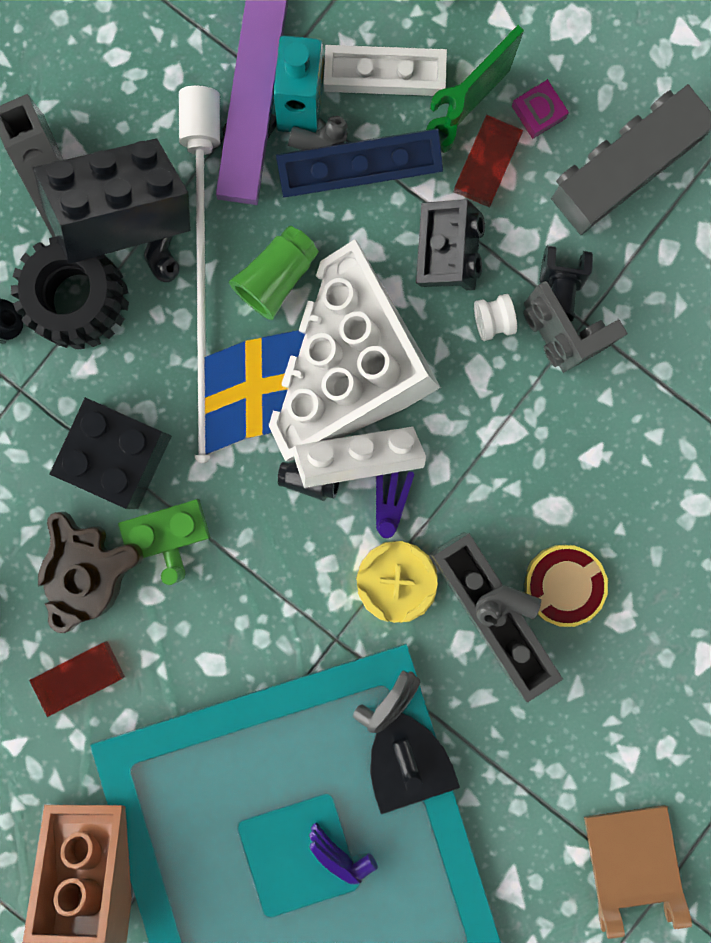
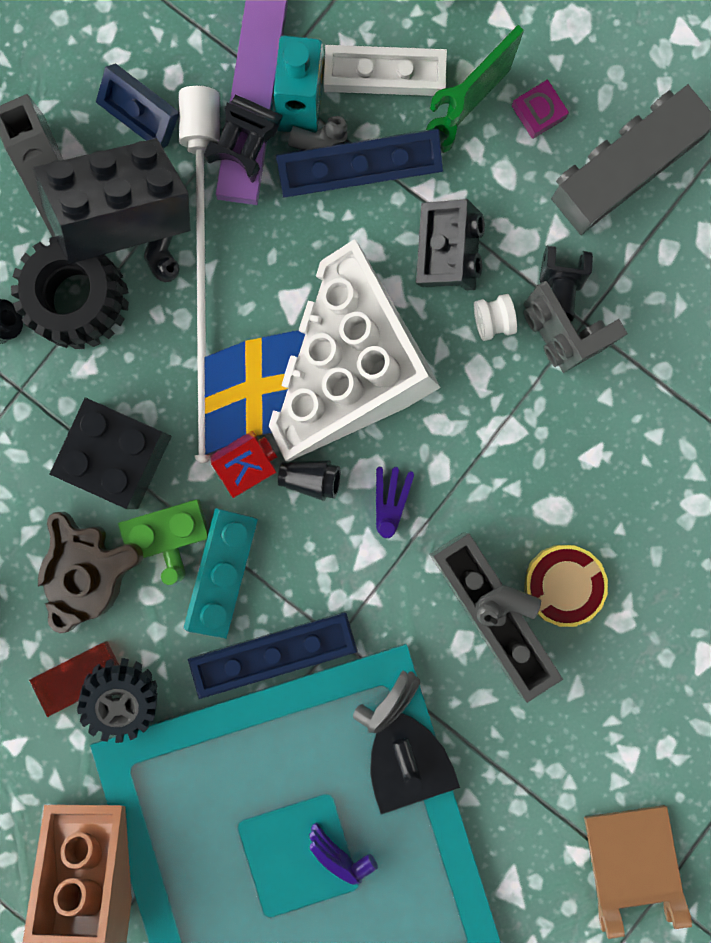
bright green plant [229,226,319,320] -> none
white plate [294,427,426,488] -> none
light yellow tile [356,541,438,623] -> none
clear red tile [453,114,523,208] -> none
none -> black wheel [77,658,158,743]
none -> dark blue plate [96,63,180,148]
none -> teal plate [183,508,258,639]
none -> dark blue tile [187,611,358,699]
none -> black piece [204,94,283,183]
none -> red brick [211,430,278,498]

